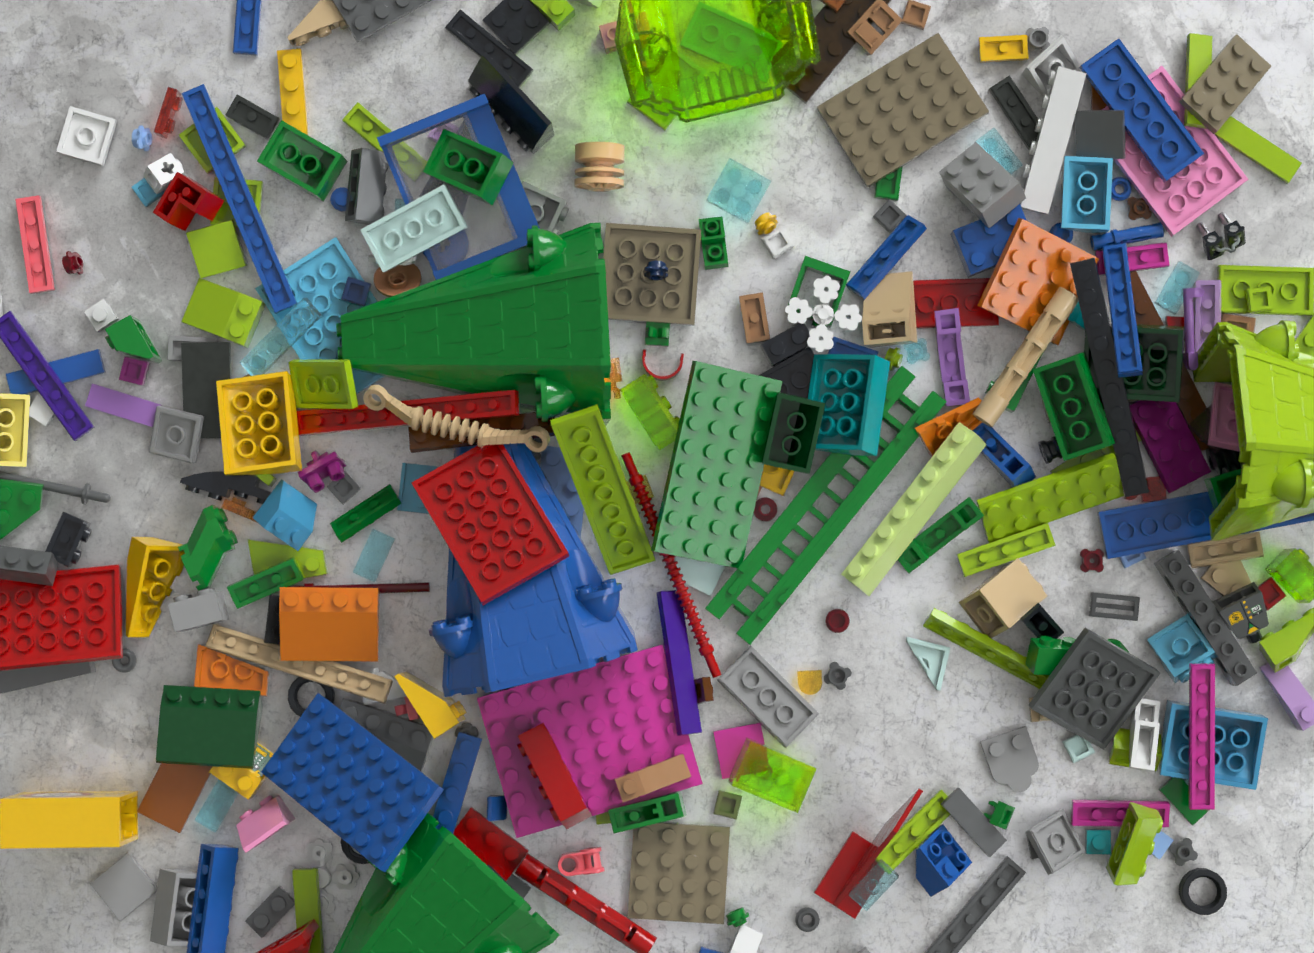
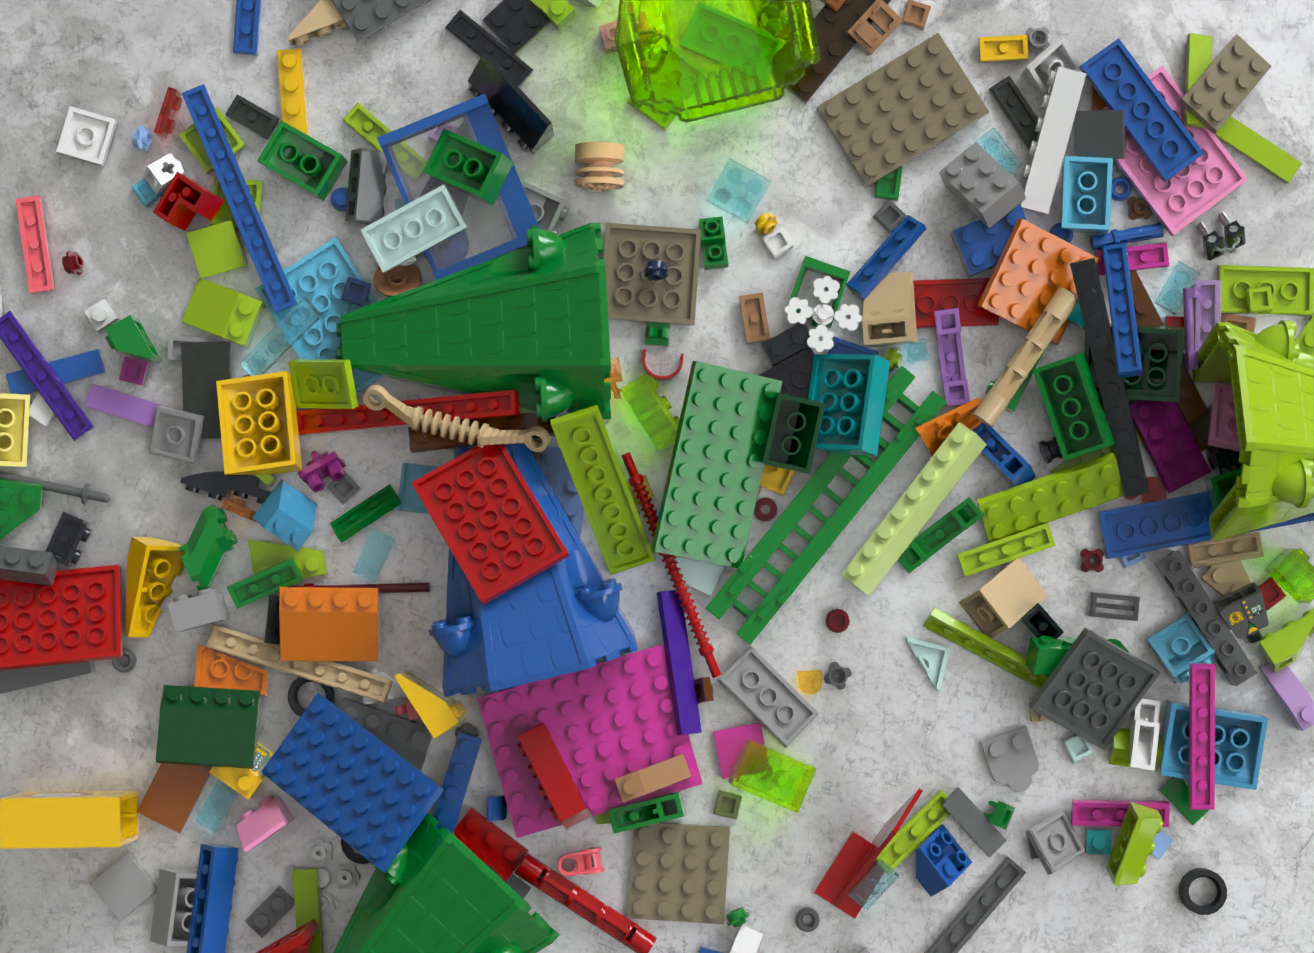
dark grey plate [1170,838,1198,866] -> none

